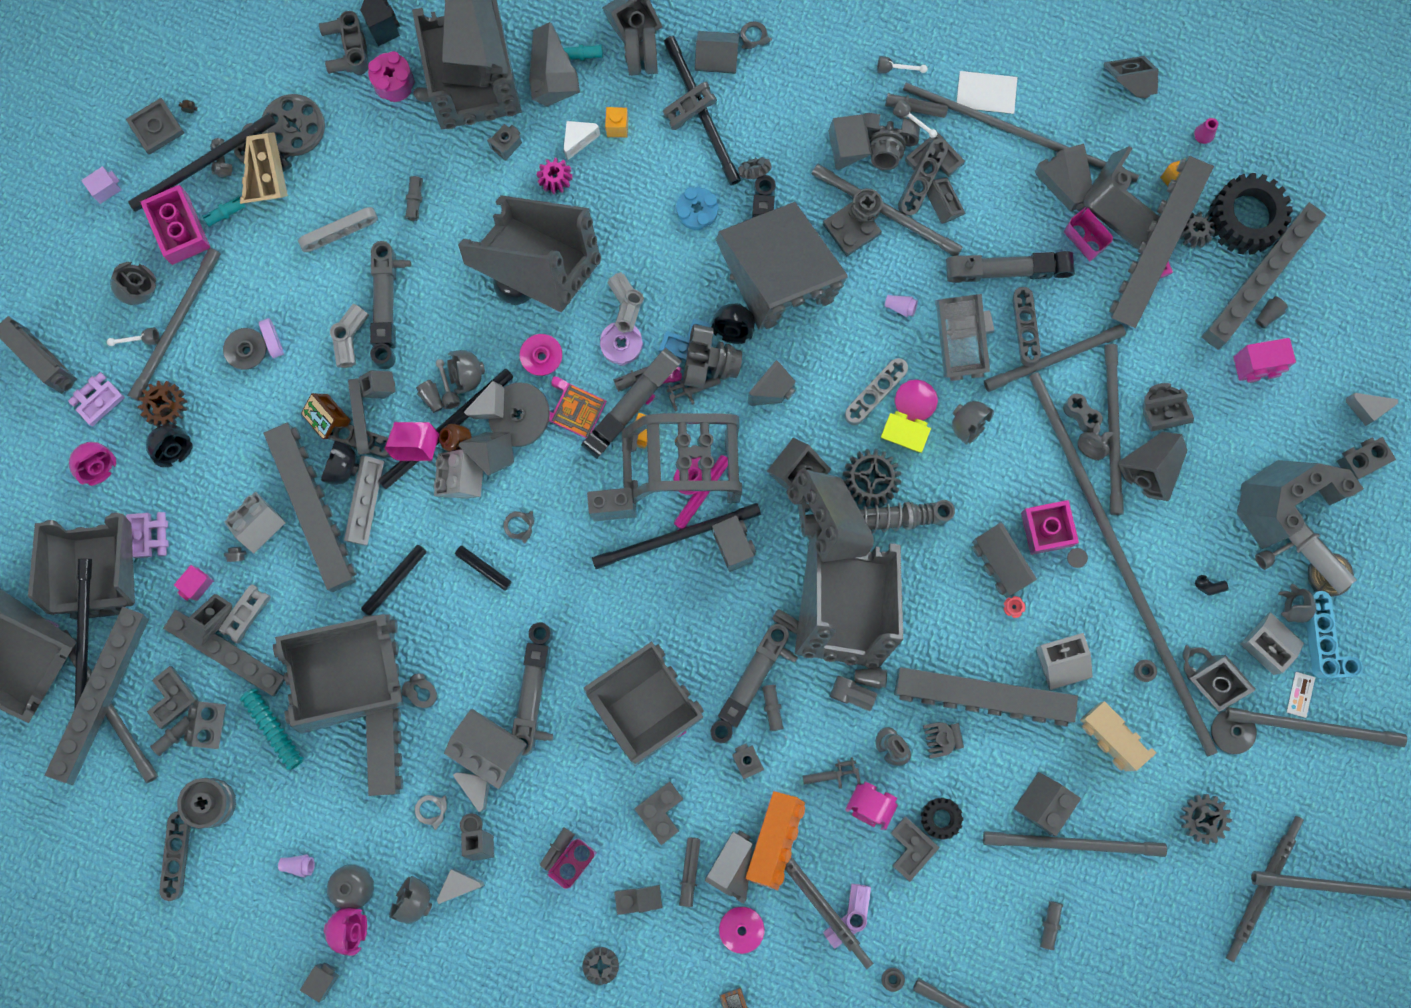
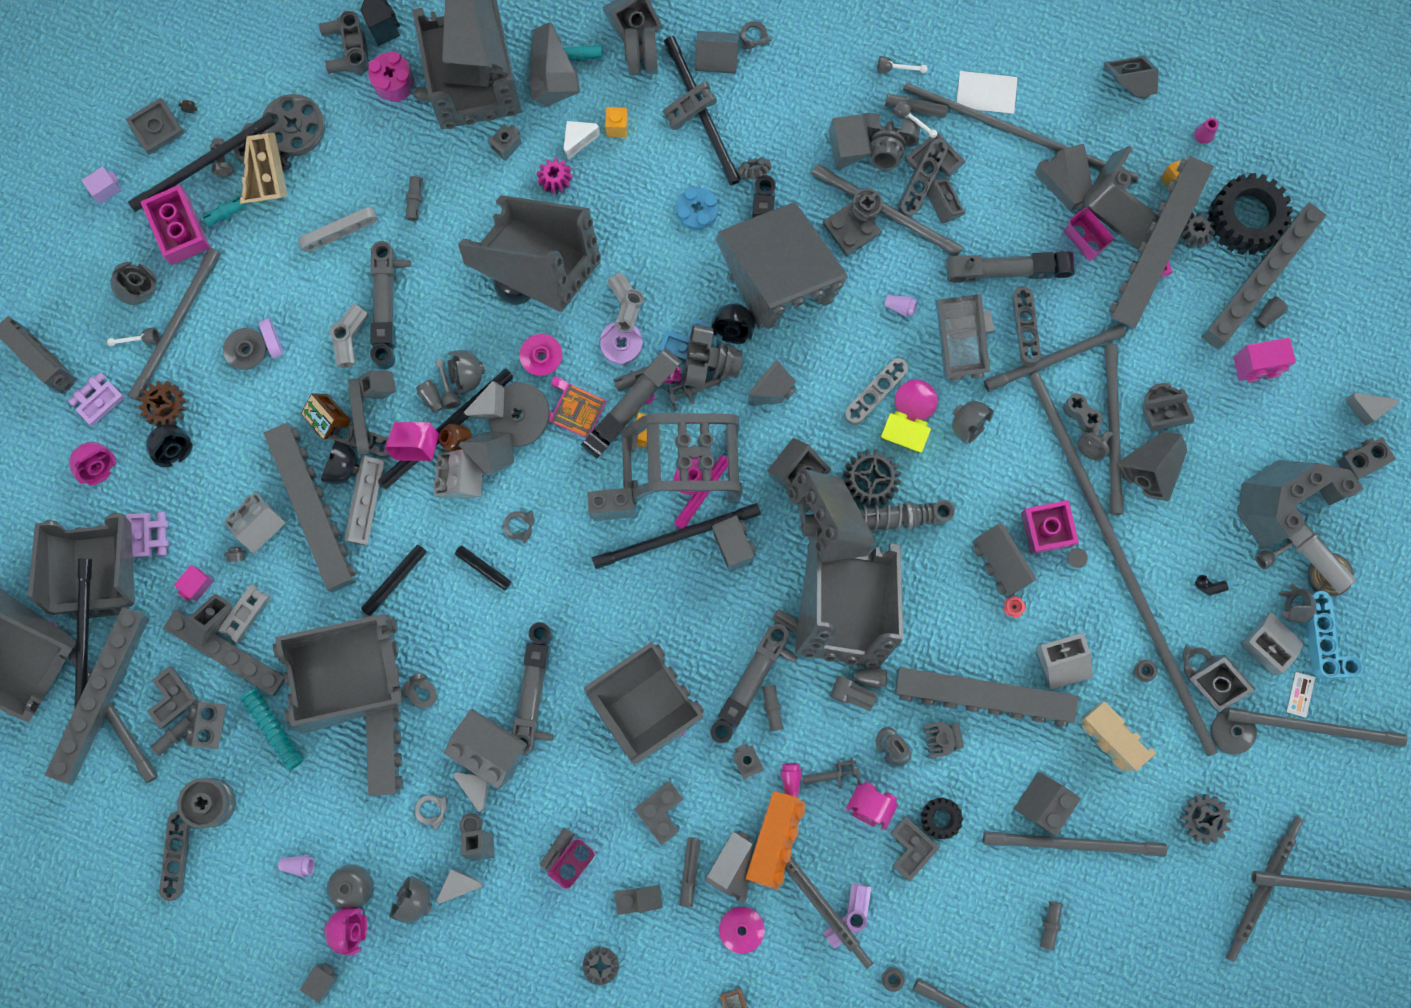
none -> dark pink cone [780,763,802,797]

